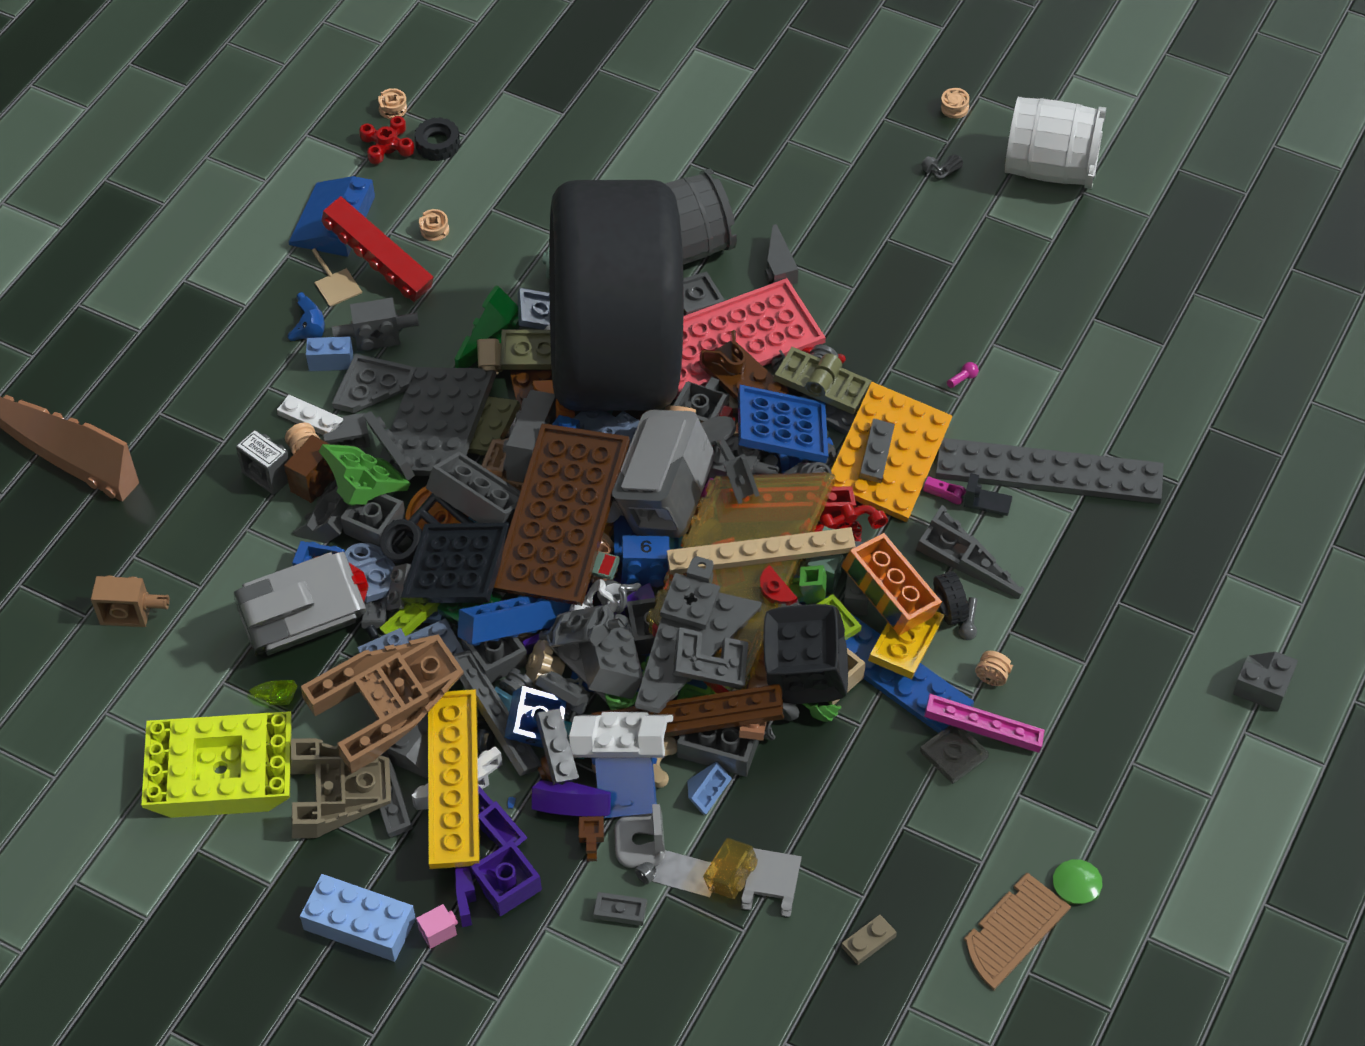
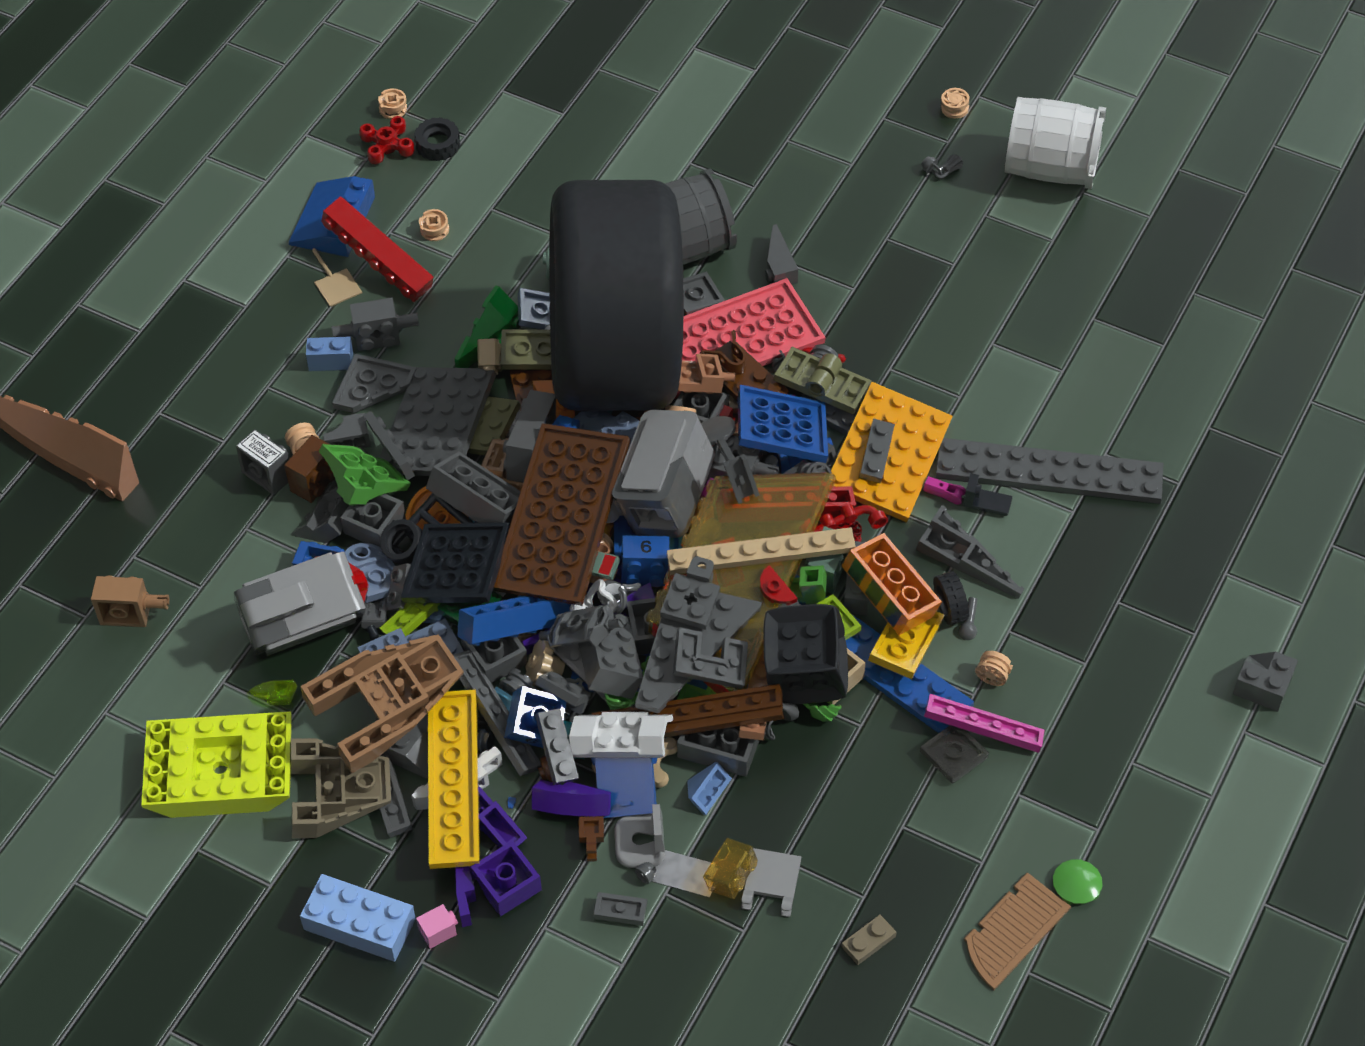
white plate [277,395,343,435] -> none
blue animal [287,292,325,341] -> none
dark pink bar [947,362,979,388] -> none
none -> nougat plate [678,354,735,394]

